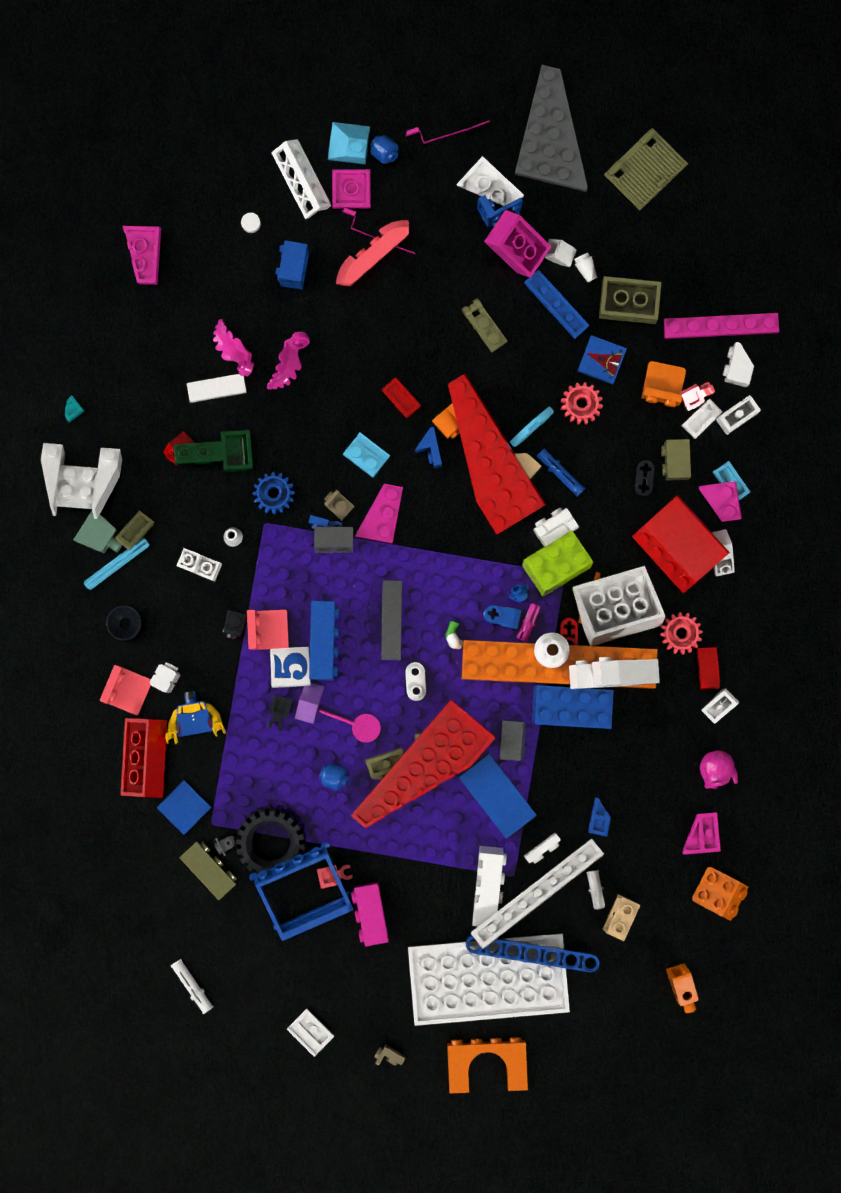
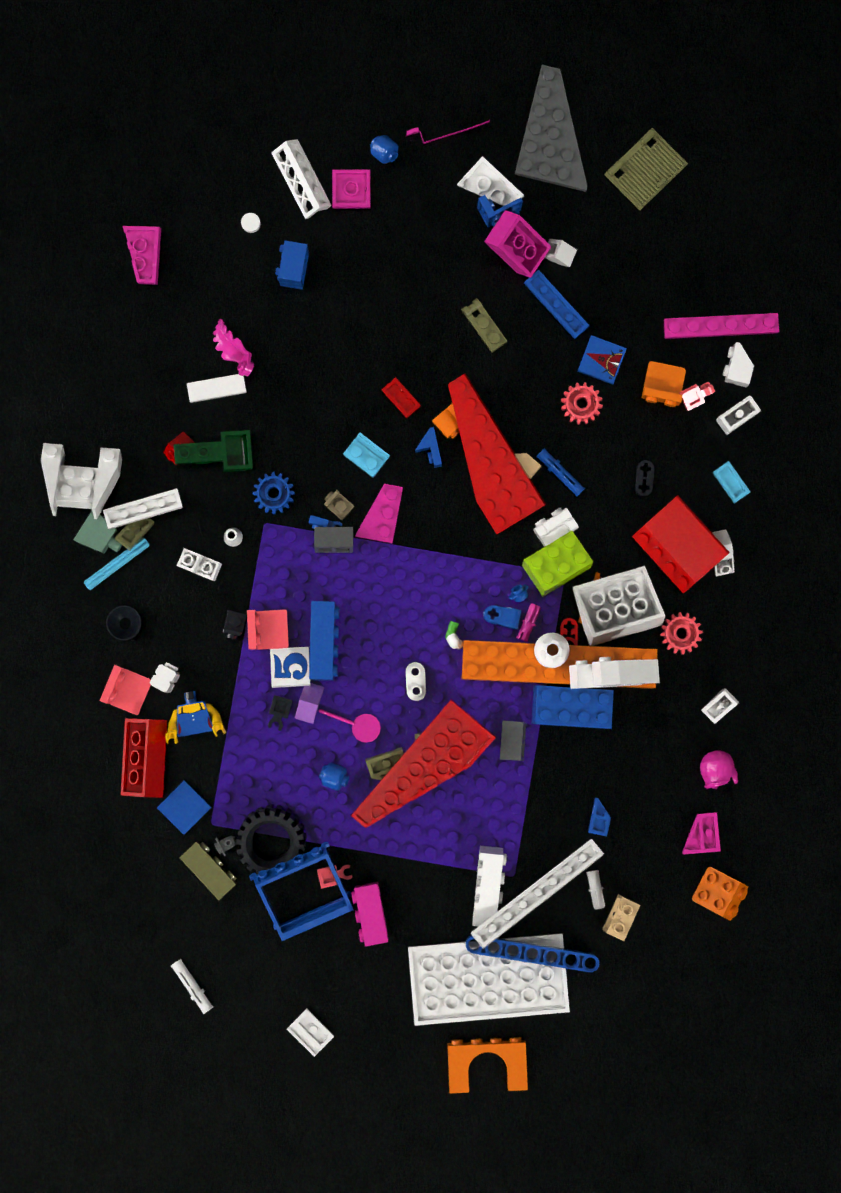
teal tile [65,396,84,423] -> none
dark pink plant [267,332,310,389] -> none
medium azure slope [328,122,370,164] -> none
coral brick [336,220,409,286] -> none
dark pink piece [342,208,416,254] -> none
dark tan bracket [374,1044,405,1066] -> none
dark grey slope [381,581,402,660] -> none
blue tile [459,754,536,839] -> none
medium azure tile [510,406,554,447] -> none
white plate [524,833,560,864] -> none
white cone [574,253,597,282] -> none
olive brick [599,276,661,324] -> none
olive brick [661,439,691,480] -> none
orange torso [666,963,699,1013] -> none
white plate [682,399,723,439] -> none
red slope [697,647,720,690] -> none
dark pink wing [699,481,742,522] -> none
none -> white fence [103,489,183,529]

